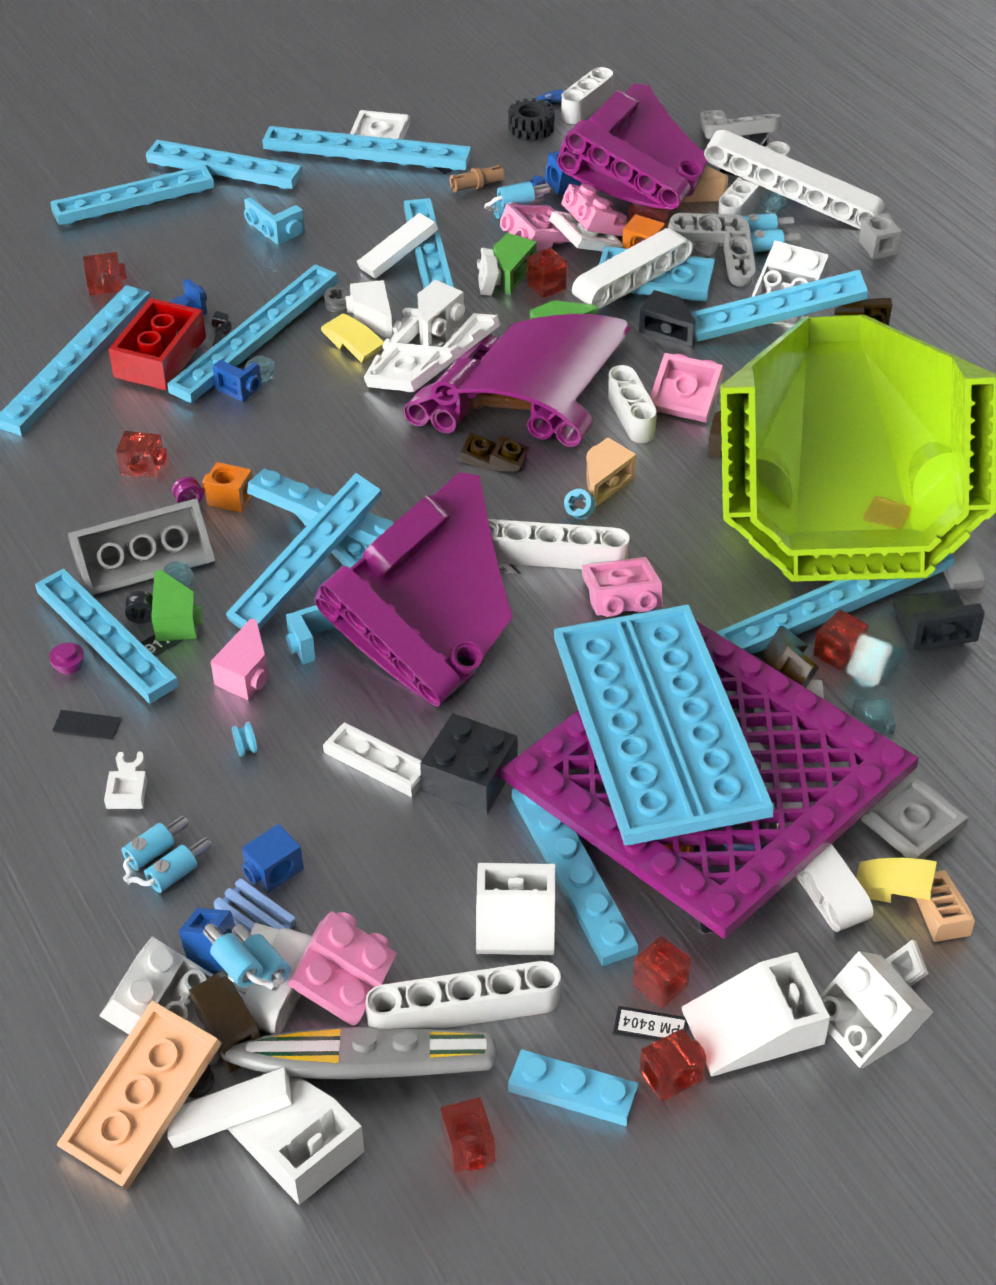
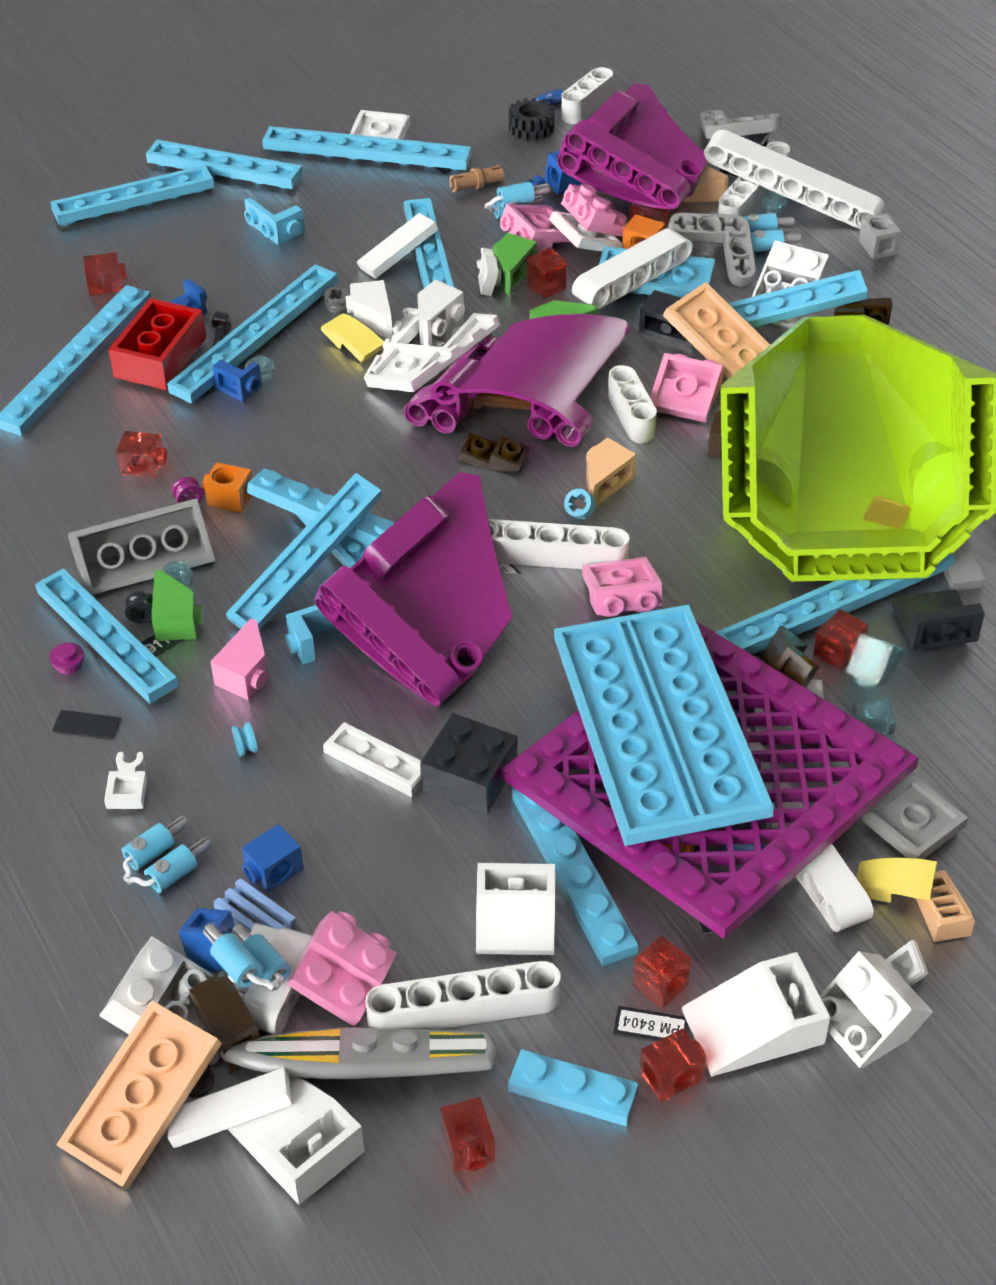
none -> light nougat plate [663,282,770,379]

